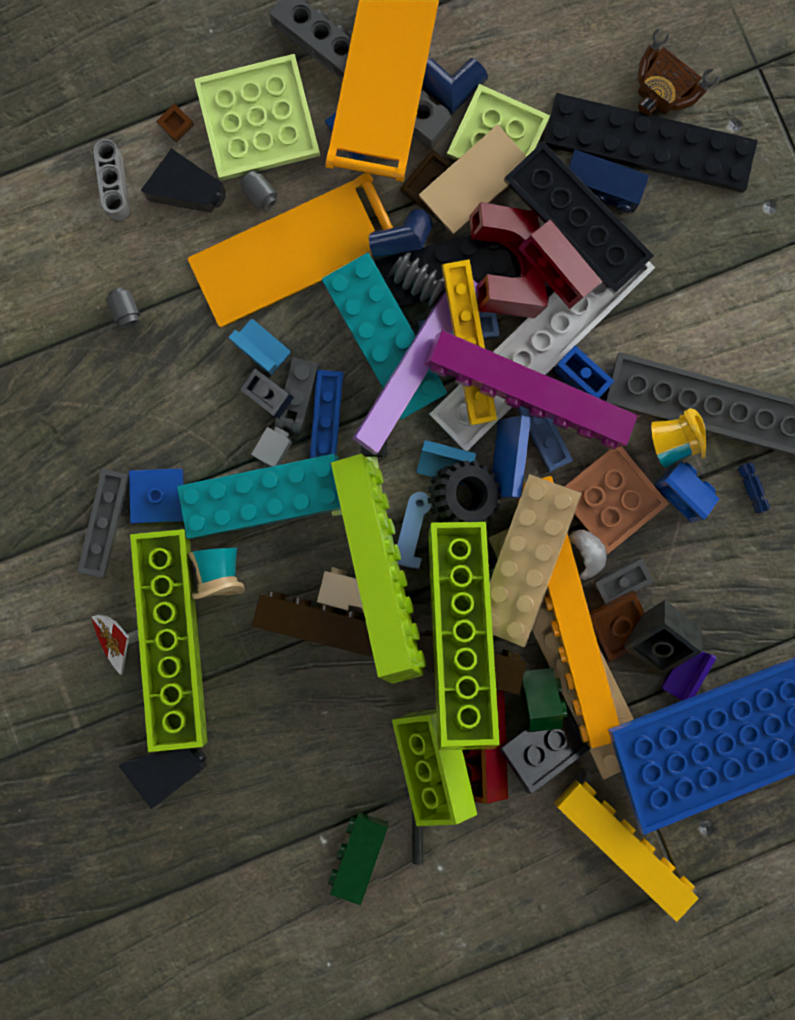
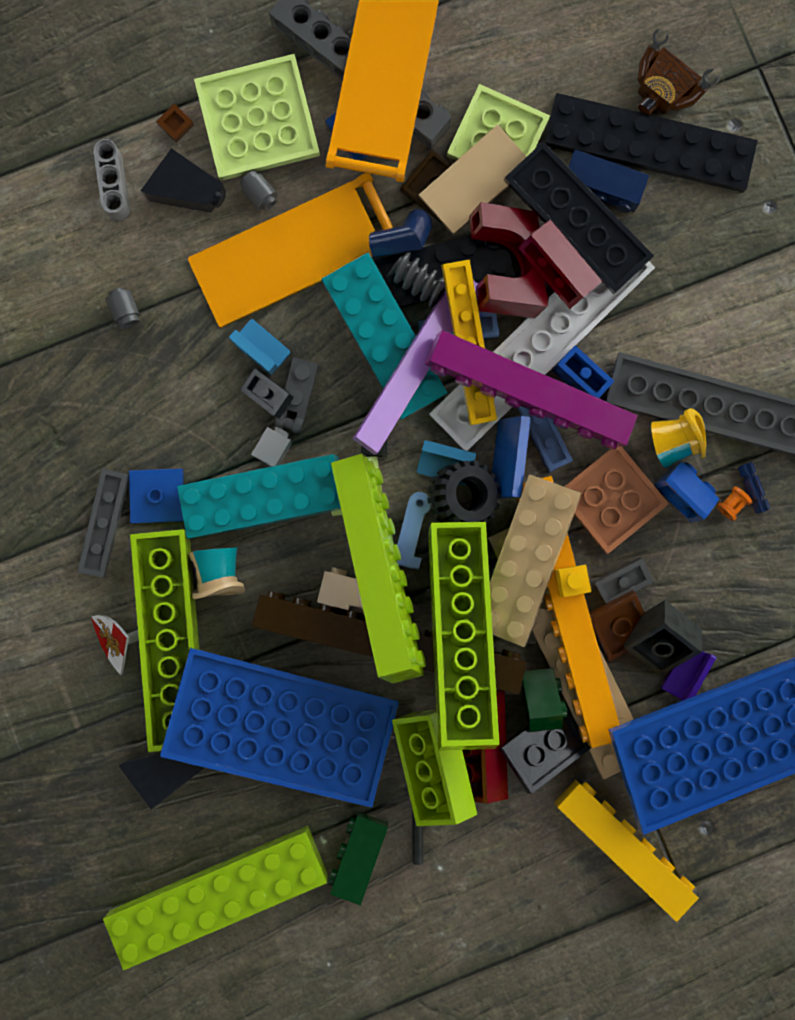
blue tile [310,370,344,459] -> none
dark blue brick [422,58,488,115] -> none
light grey hair [568,530,607,580] -> none
none -> lime brick [103,826,328,971]
none -> blue plate [160,648,399,808]
none -> yellow brick [554,565,591,597]
none -> orange bush [716,486,752,521]

